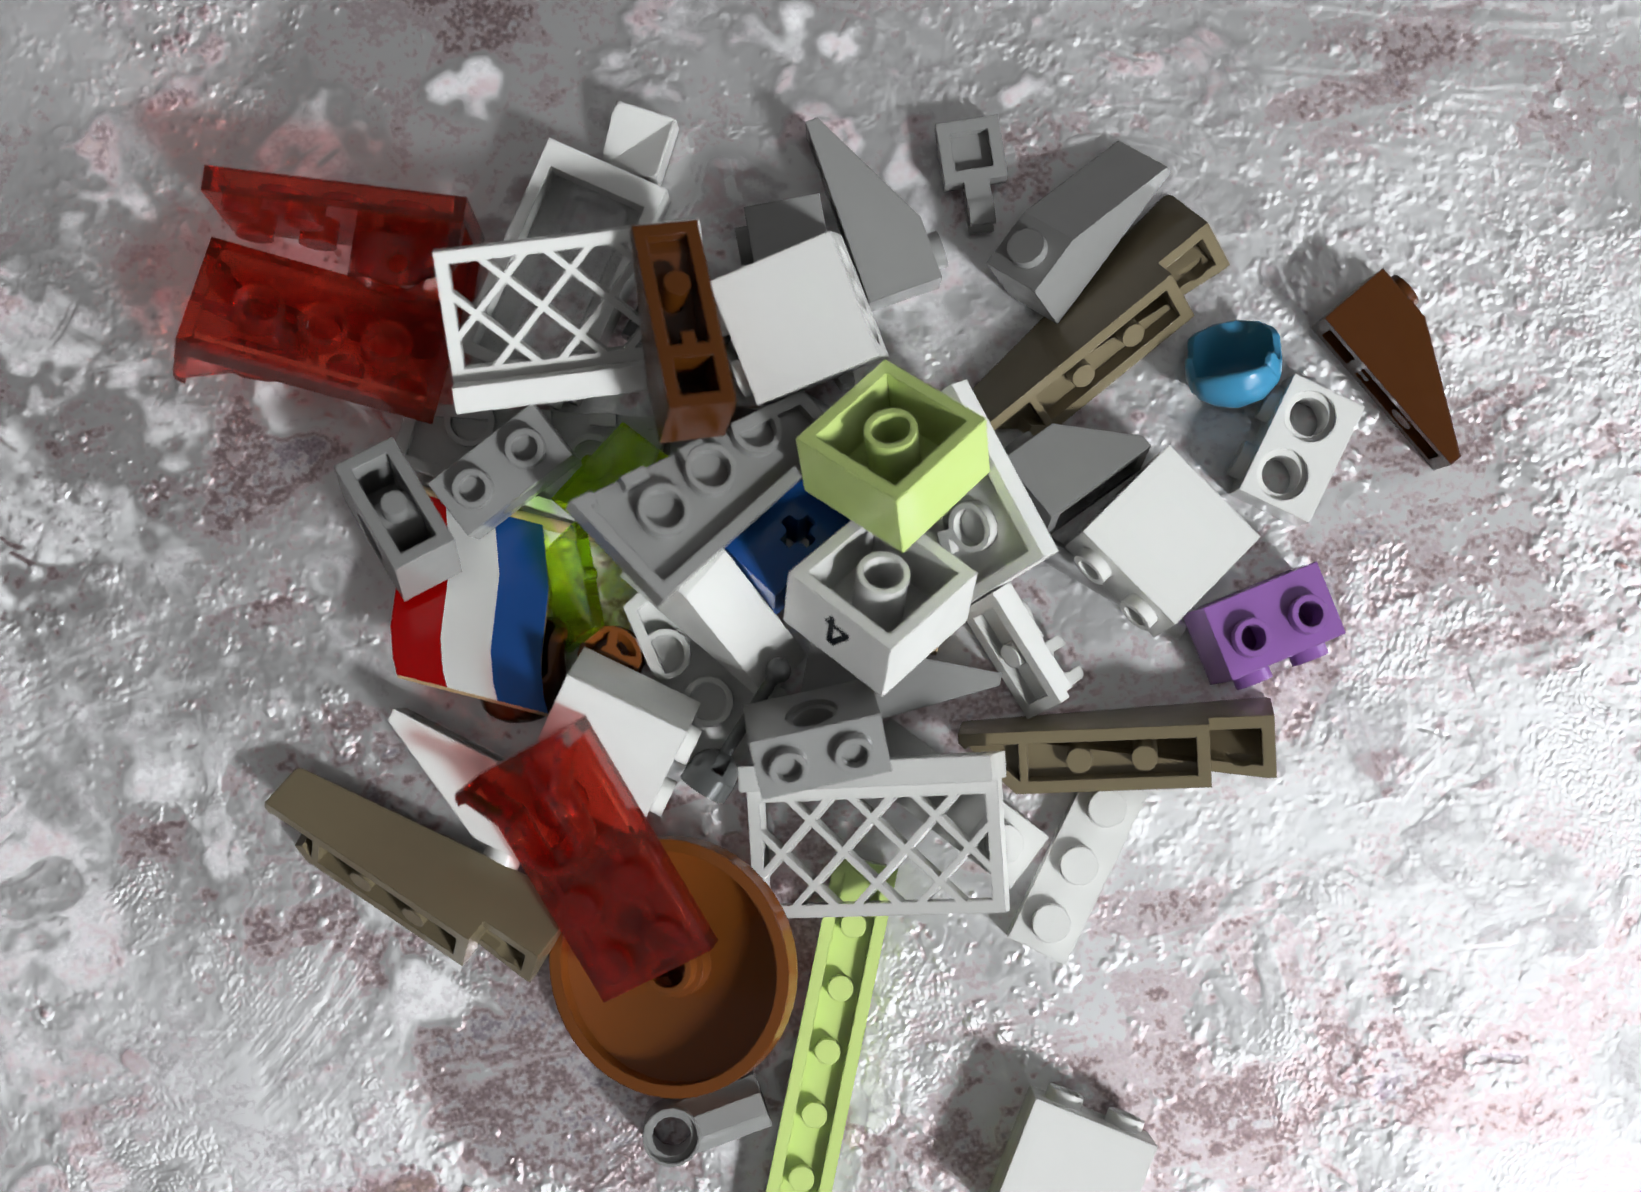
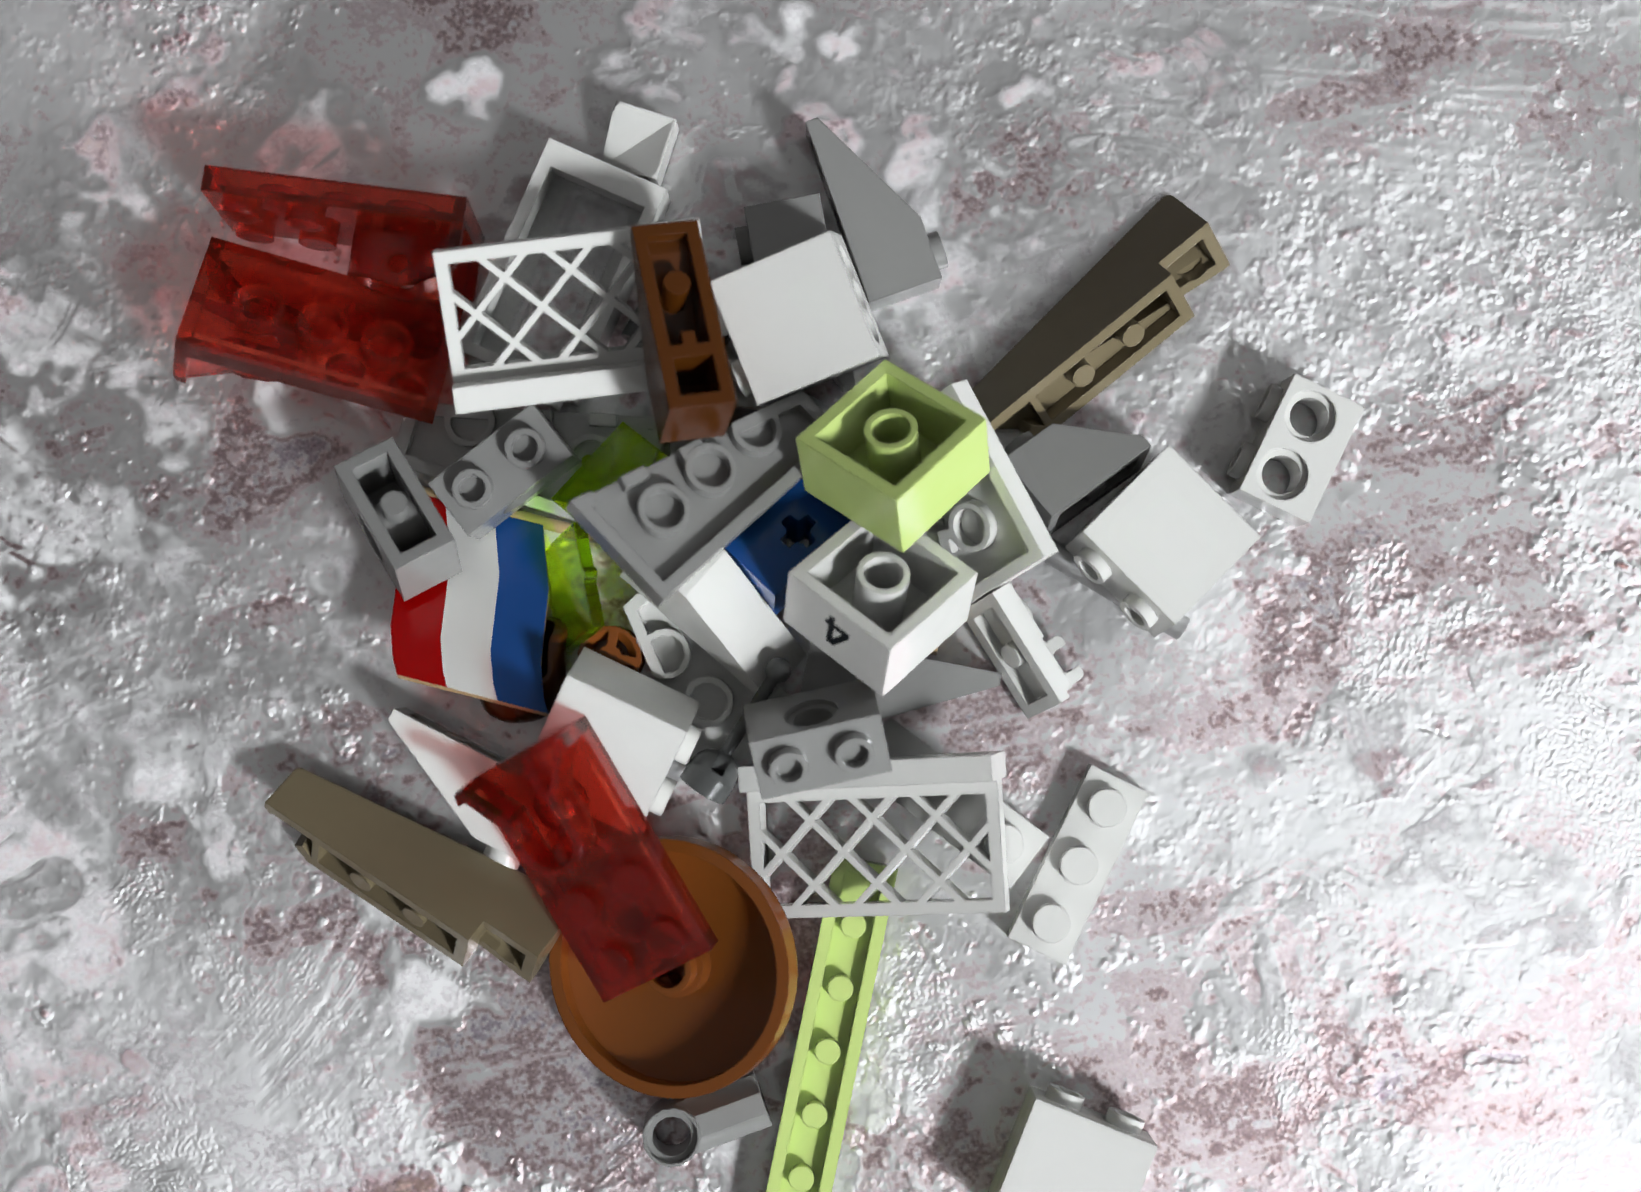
light grey plate [934,114,1008,235] -> none
dark tan wedge [958,697,1277,794] -> none
light grey slope [986,141,1171,324] -> none
medium lavender brick [1183,561,1346,690] -> none
dark azure hair [1184,320,1282,408] -> none
reddish brown slope [1311,268,1461,470] -> none

